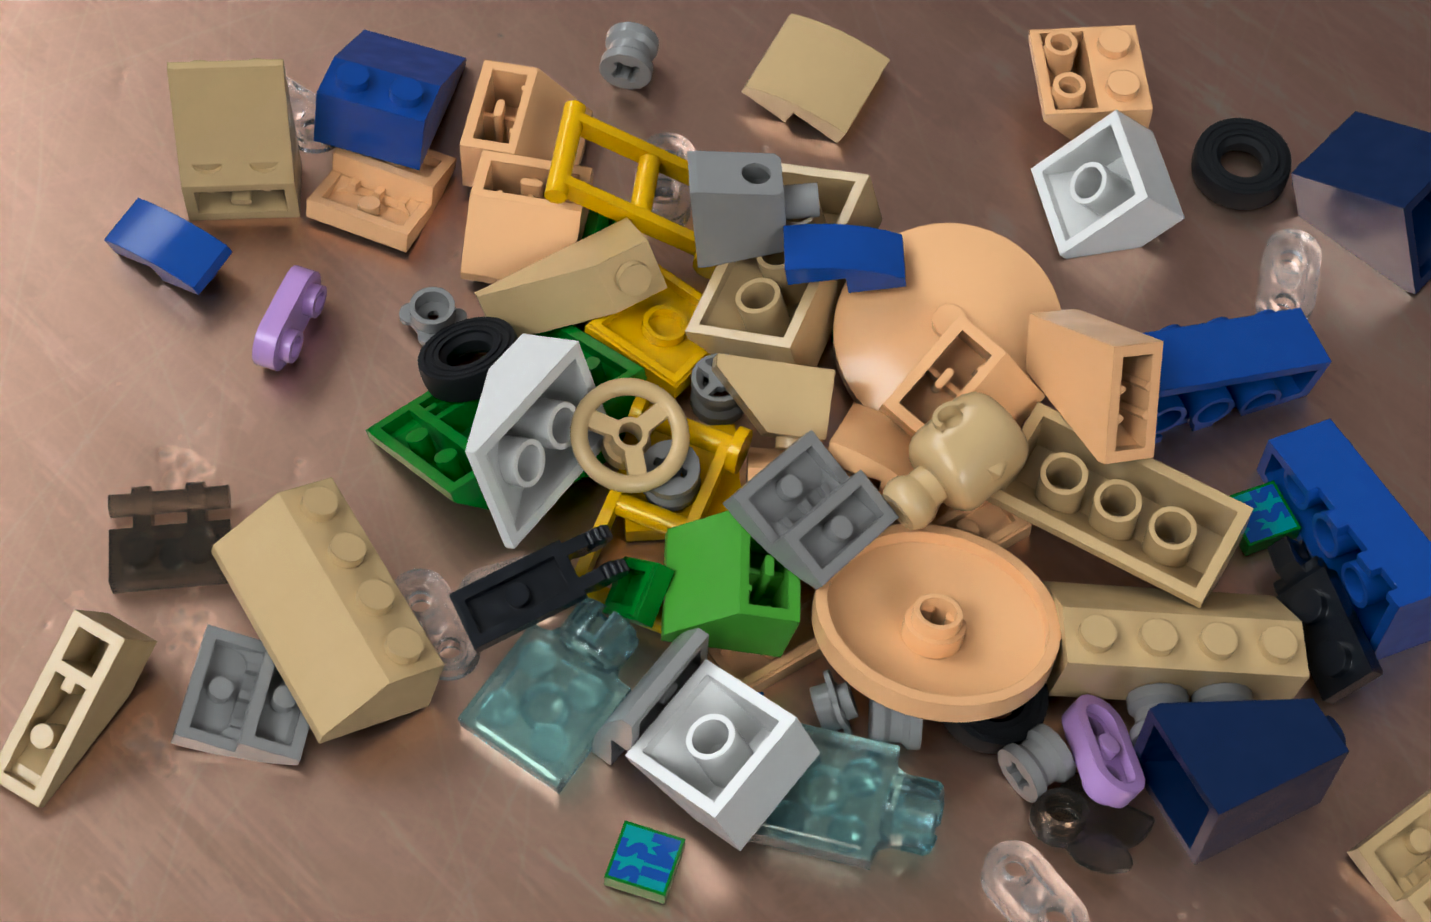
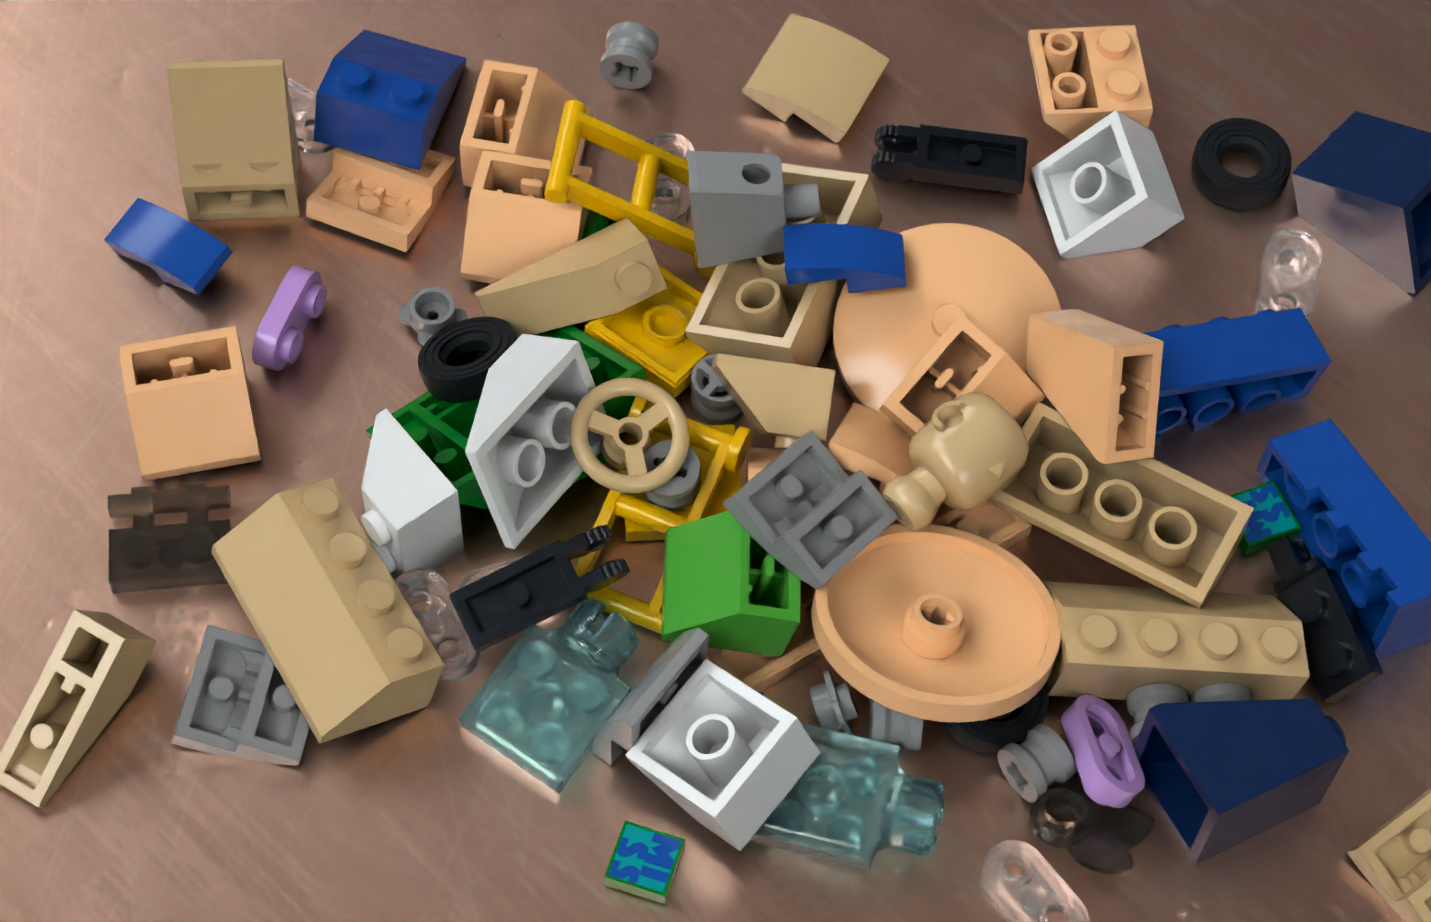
green tile [602,556,675,628] -> none
none -> light nougat slope [118,326,261,481]
none -> white slope [361,408,464,589]
none -> black hinge [871,124,1028,194]

